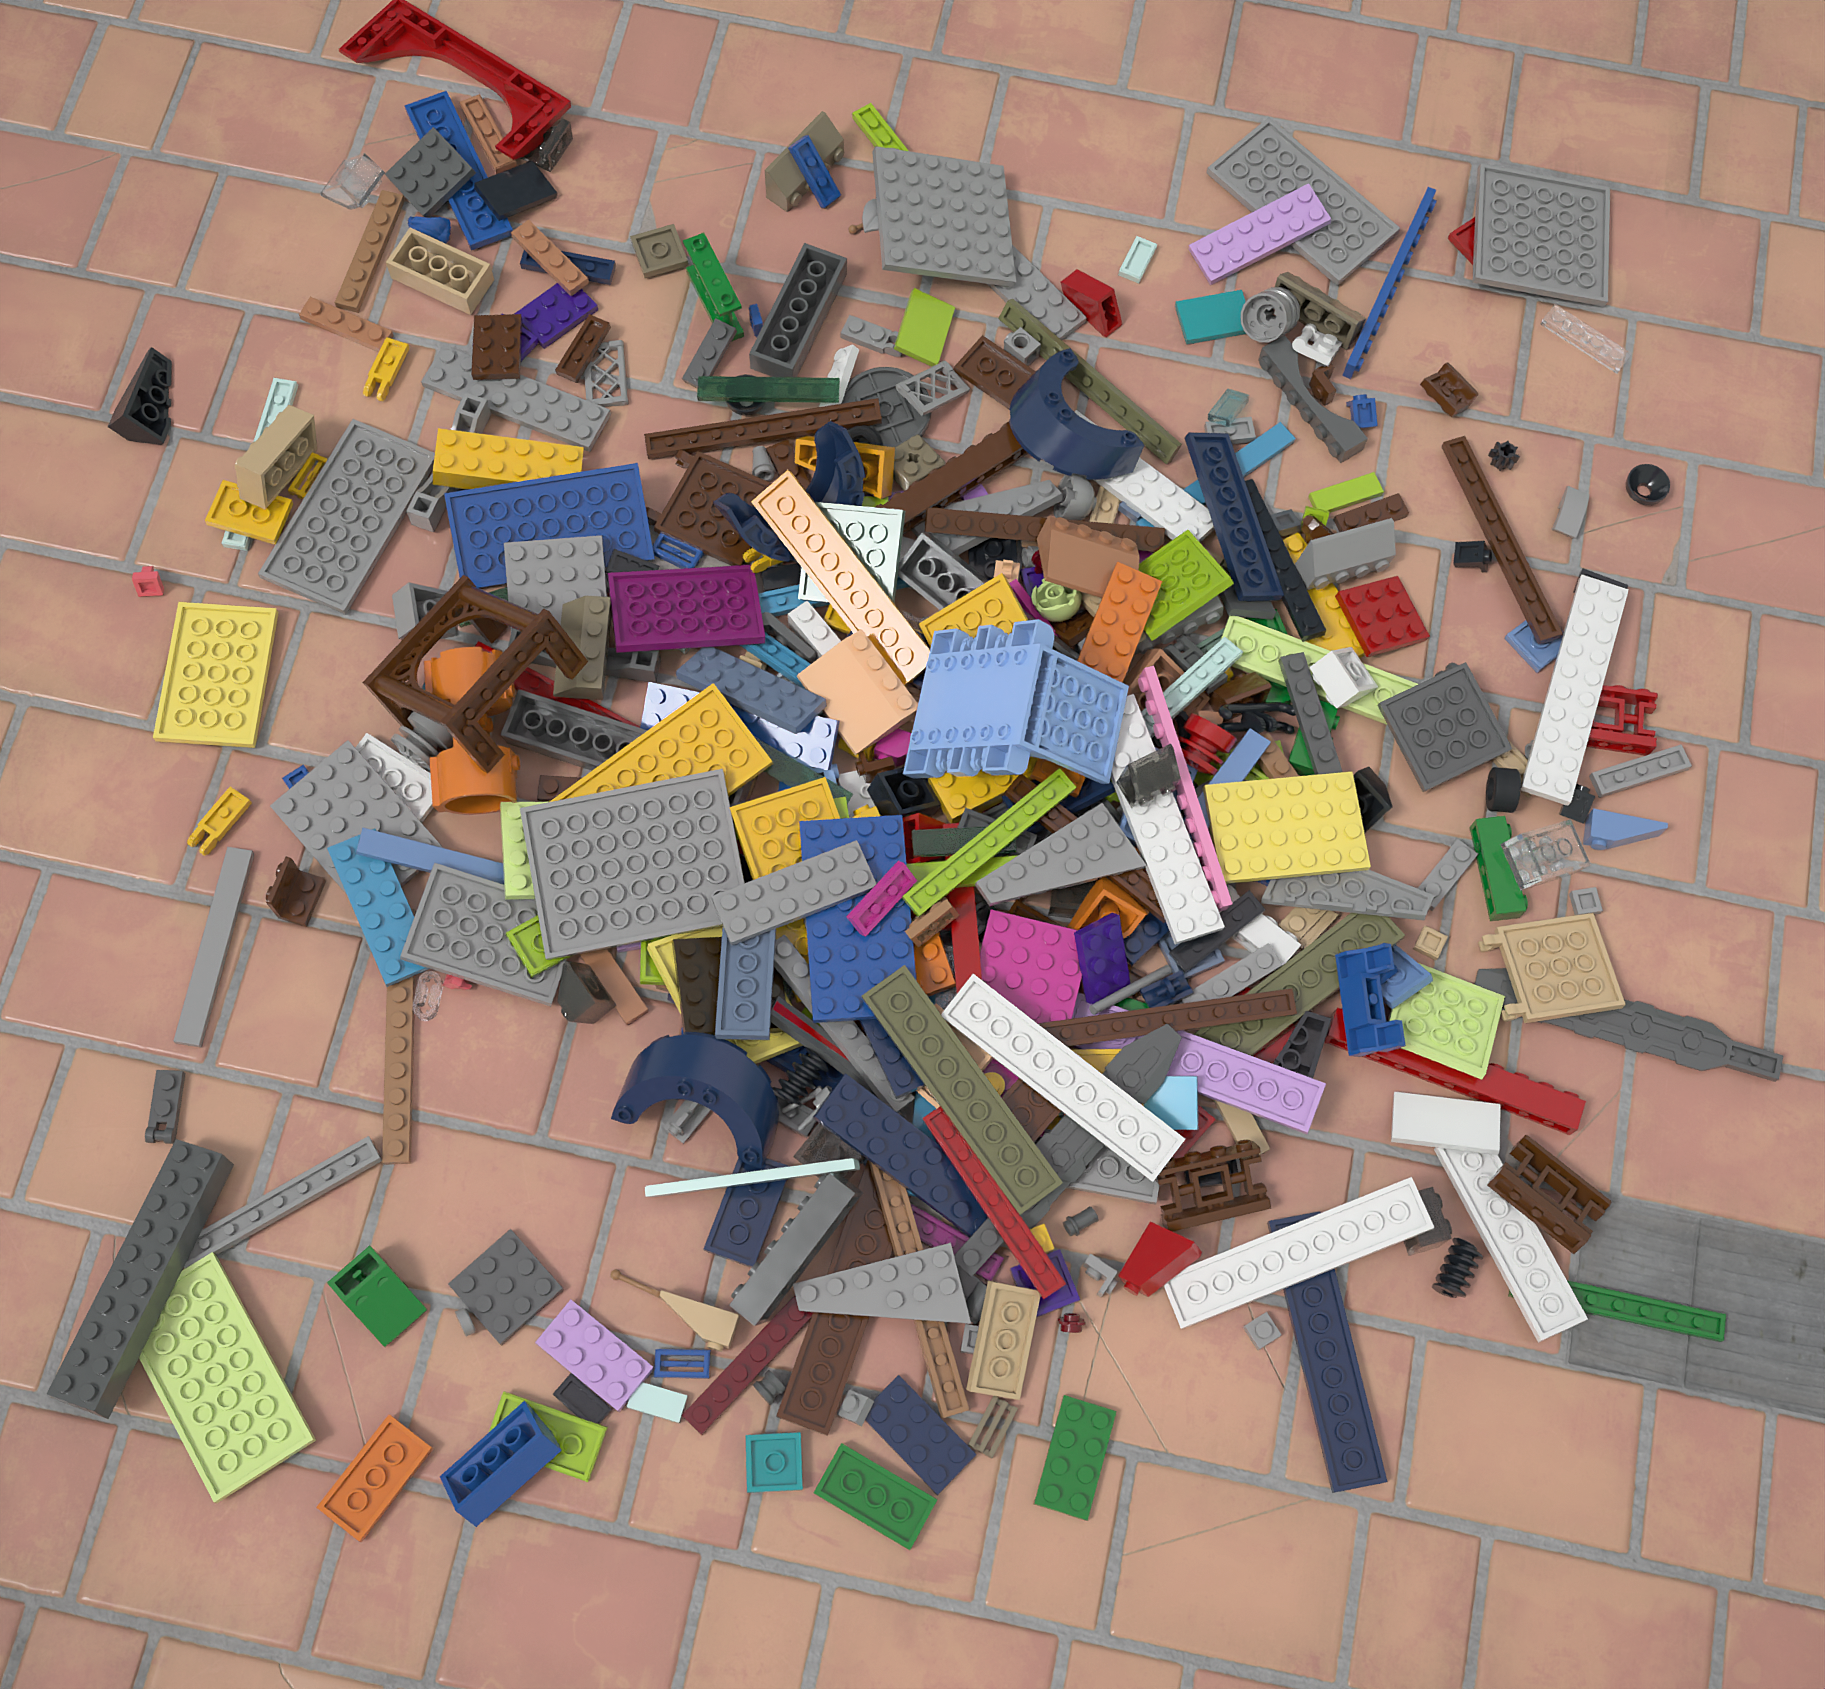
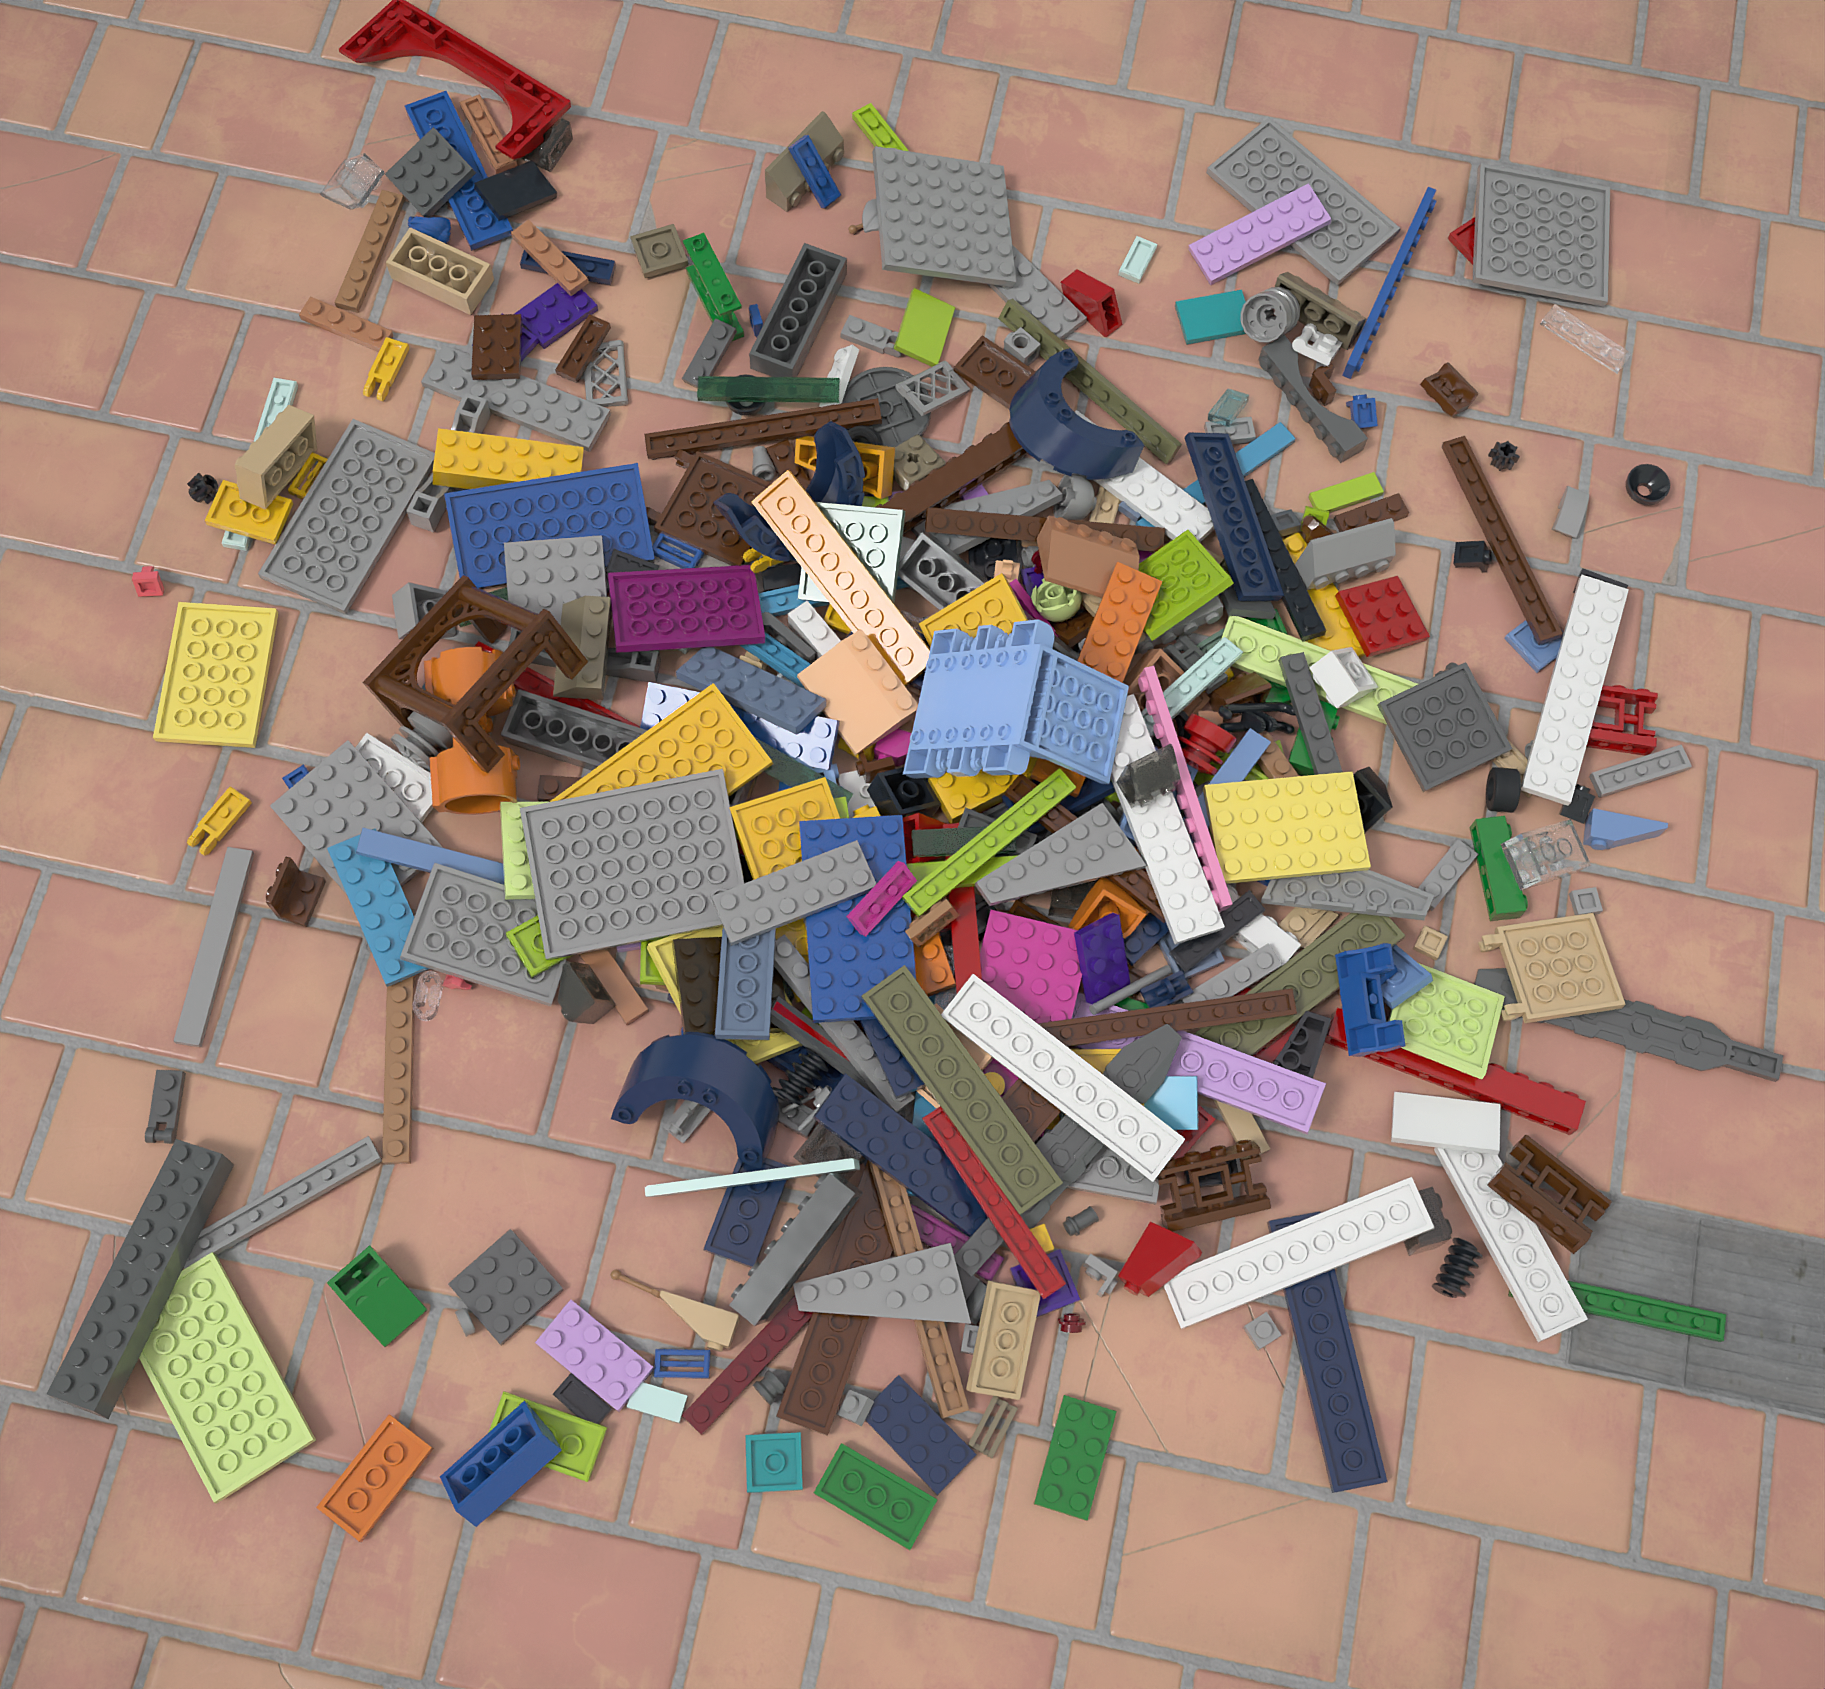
black wedge [108,347,172,445] -> none
none -> black gear [187,473,218,504]

